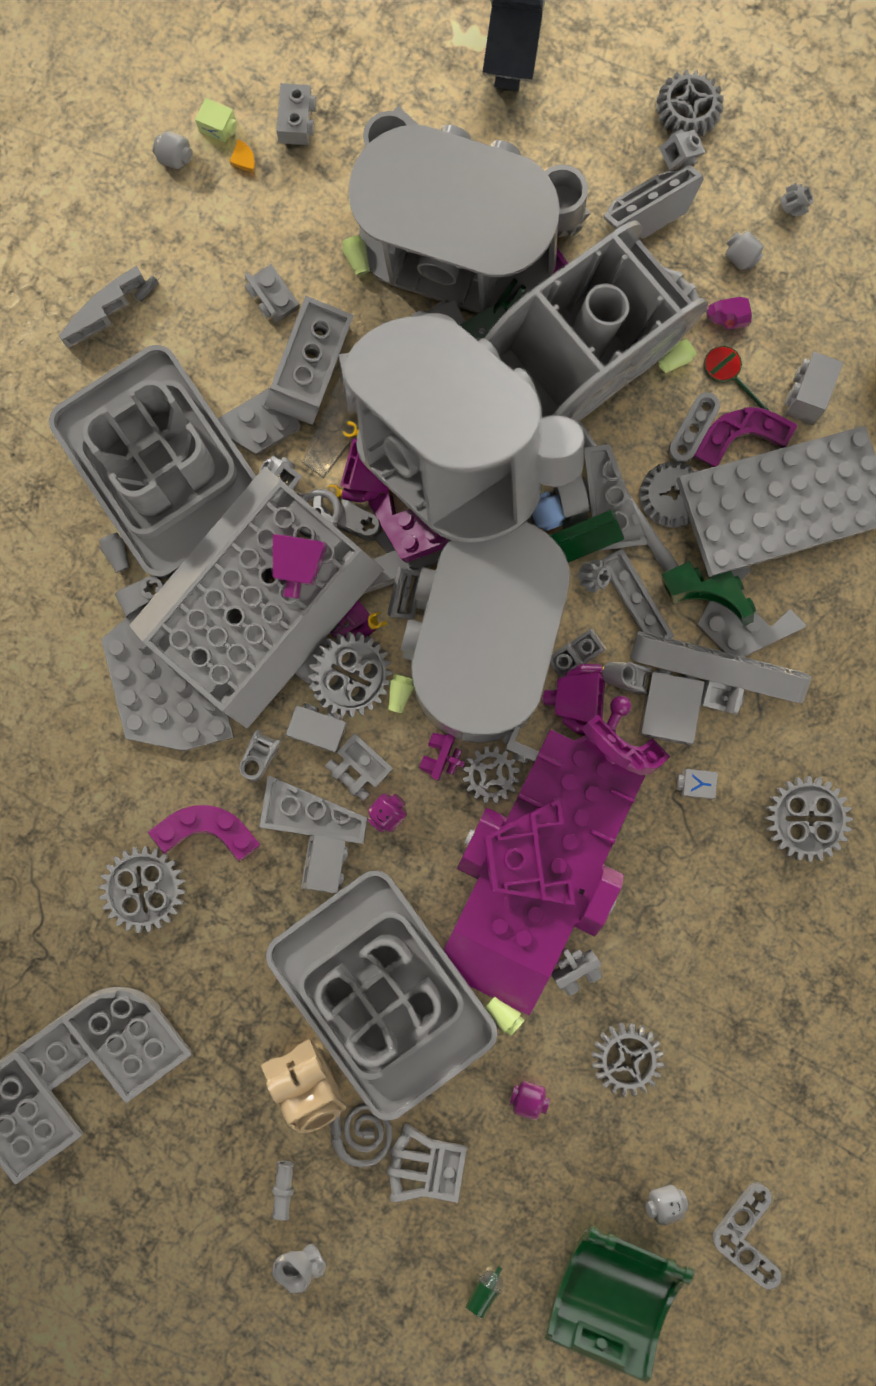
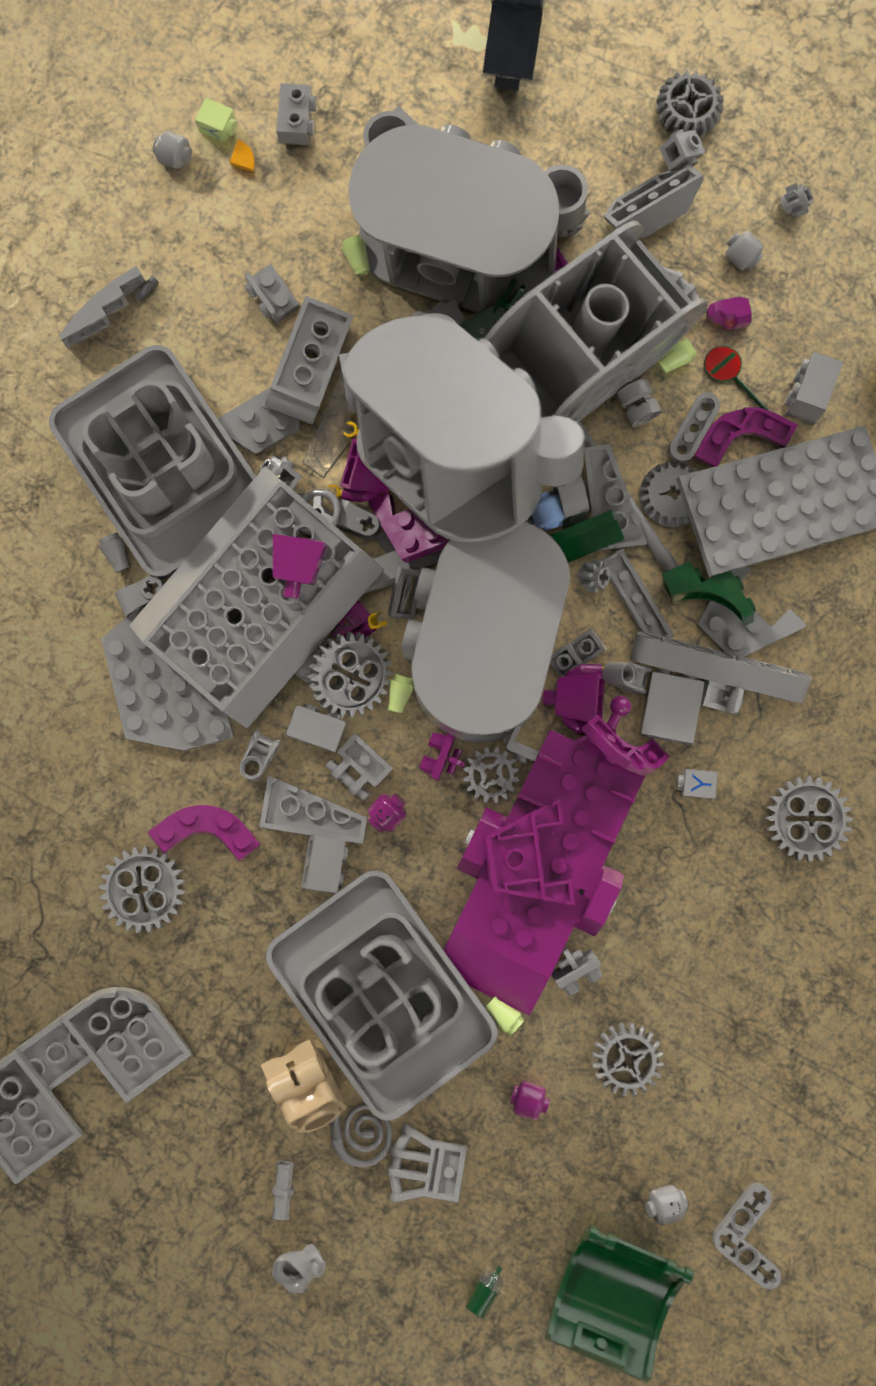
none -> light grey wheel [617,379,662,427]

